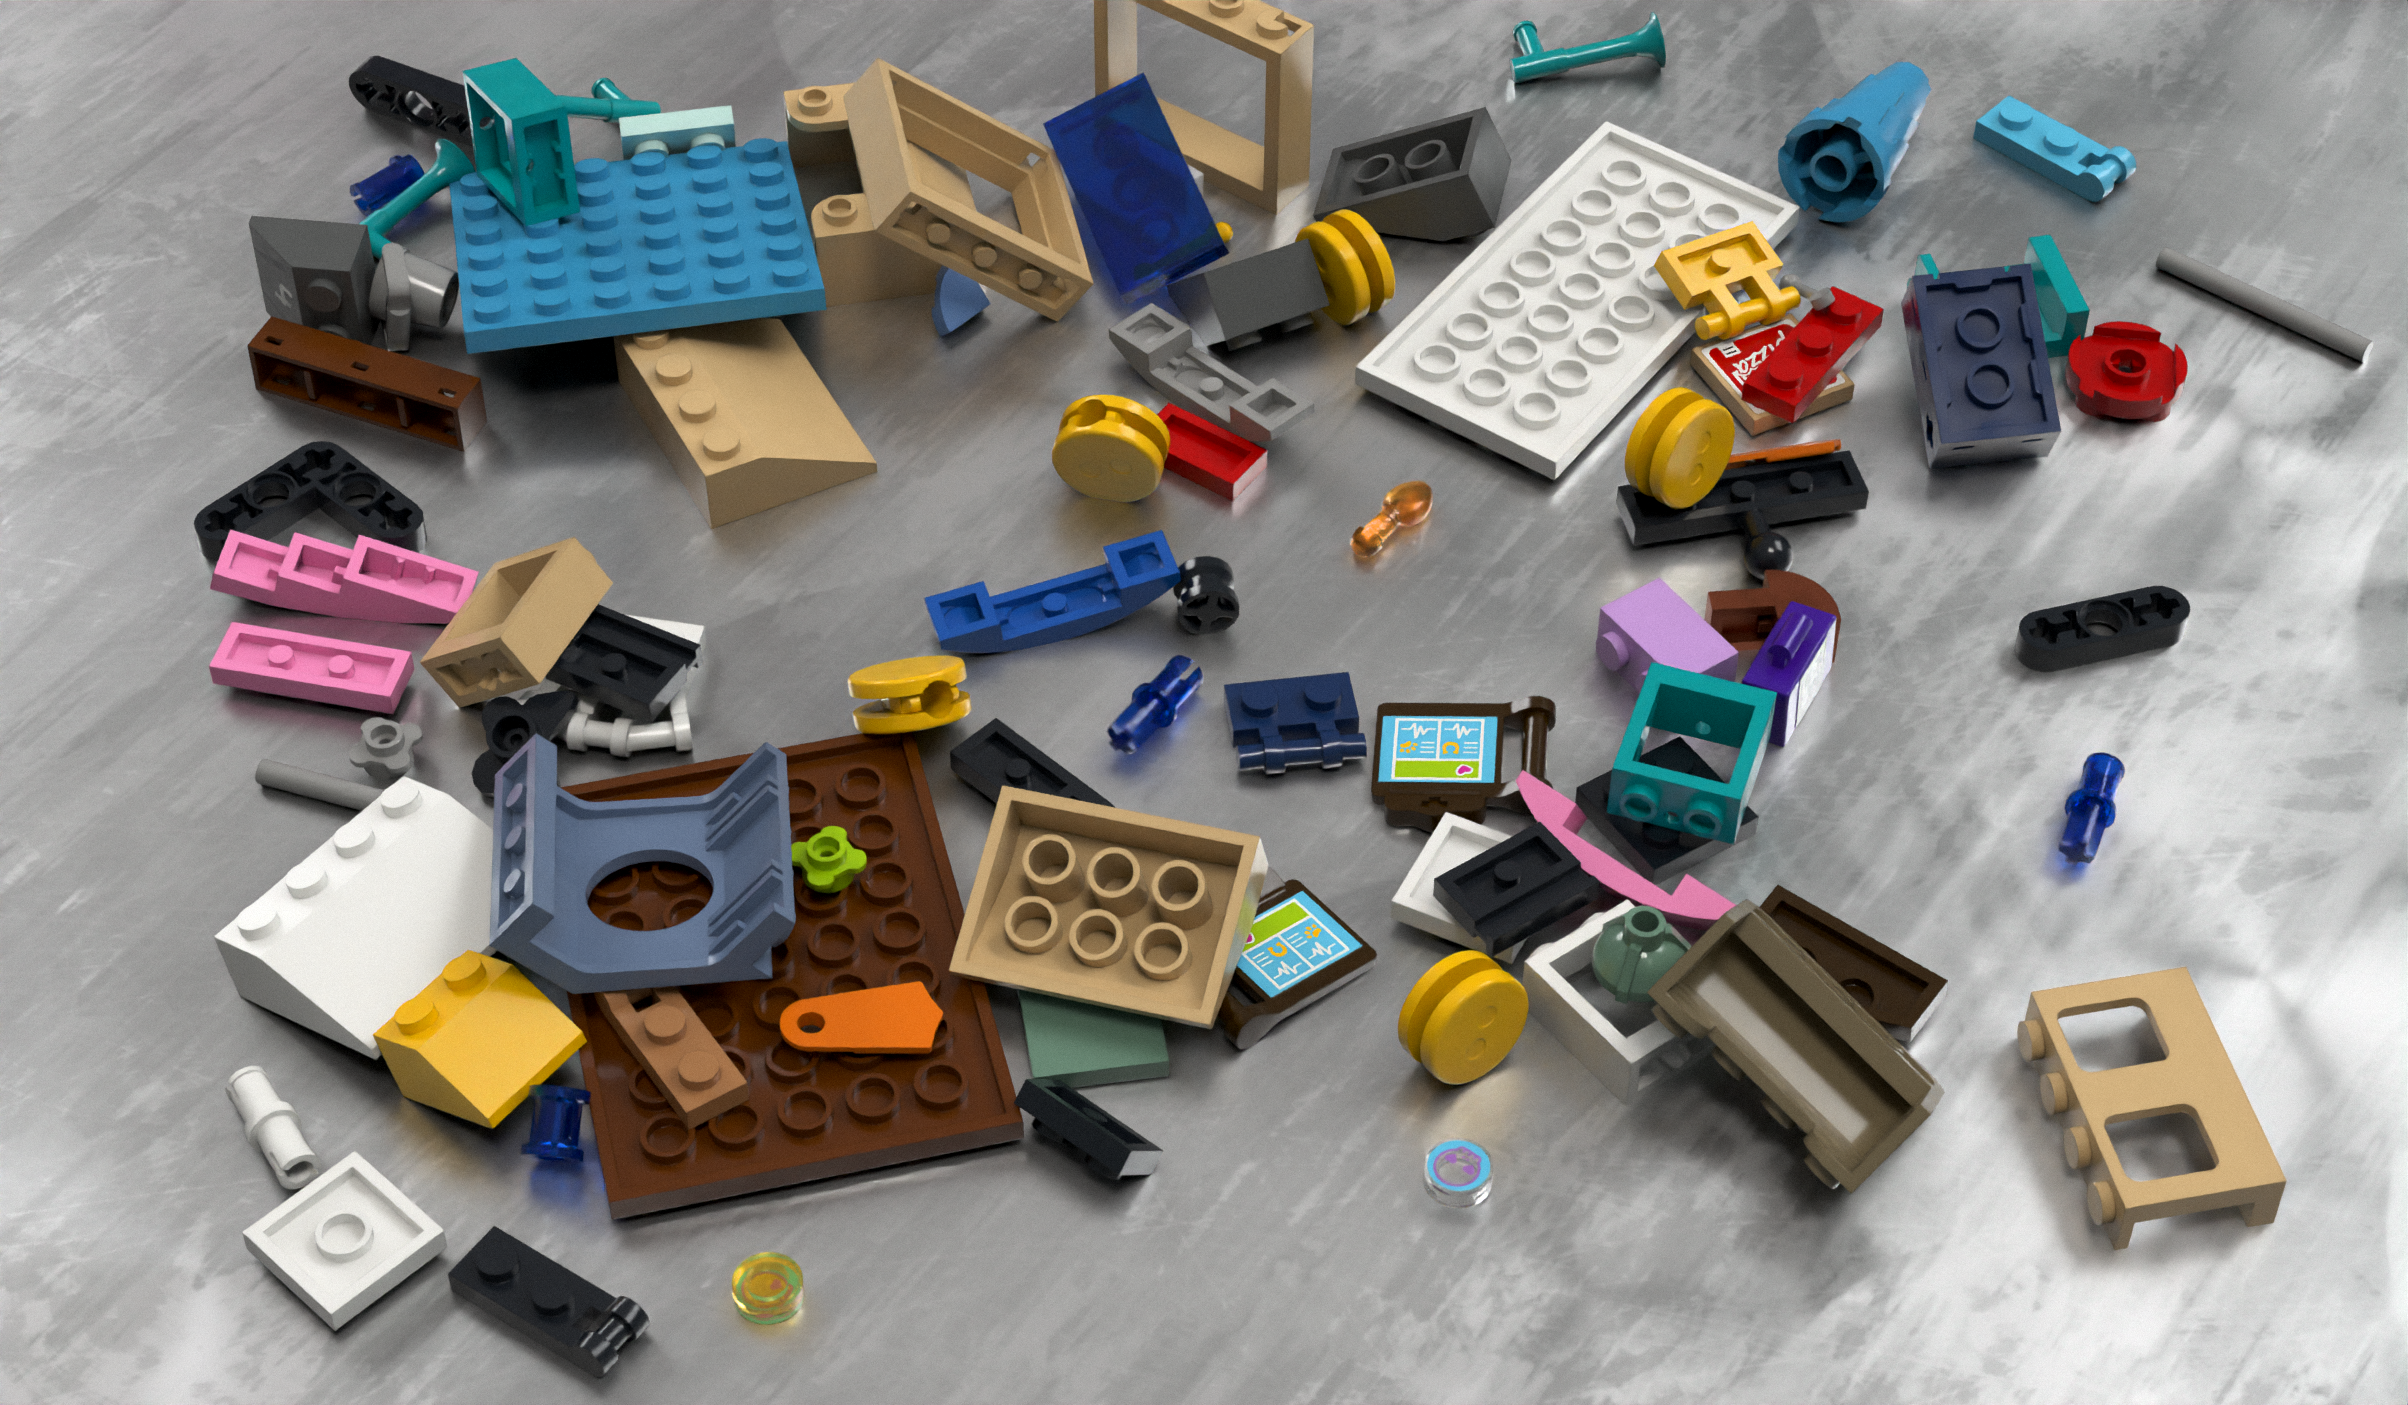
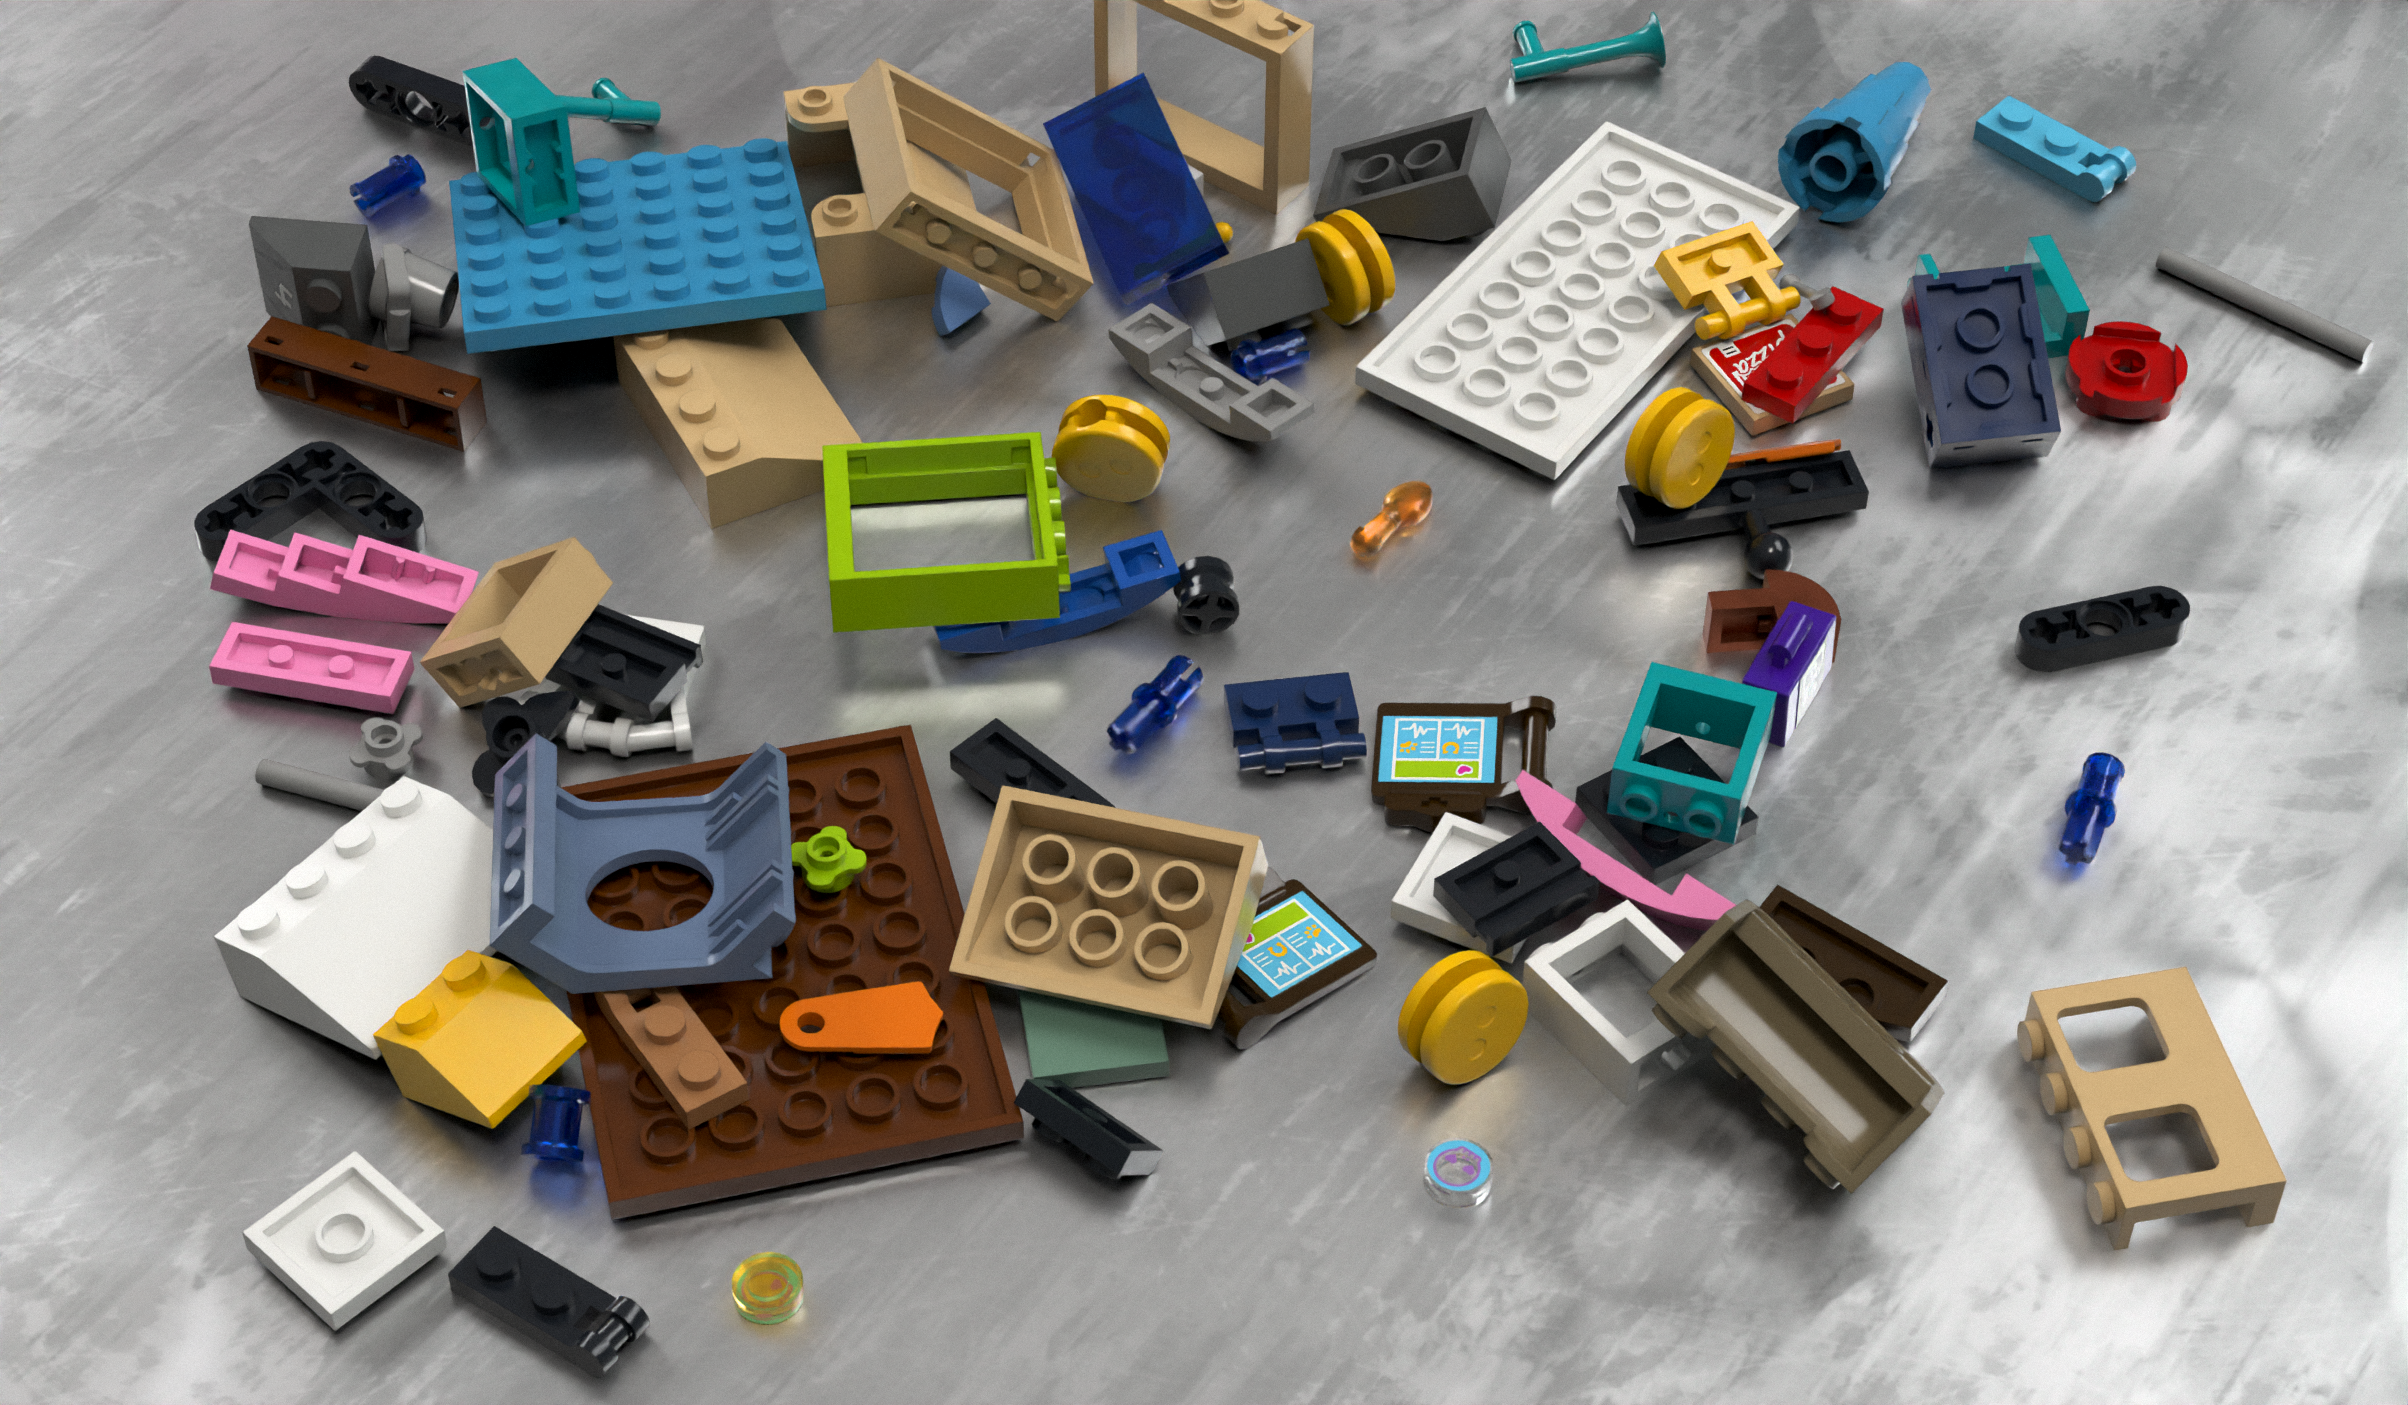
white pin [225,1066,321,1189] -> none
teal piece [359,139,476,260] -> none
light aqua plate [619,105,736,160] -> none
yellow head [847,656,972,734] -> none
red tile [1157,403,1267,501] -> none
sand green piece [1592,906,1692,1004] -> none
lavender brick [1596,578,1739,695] -> none
none -> lime window [822,432,1071,633]
none -> clear blue pin [1231,328,1310,385]

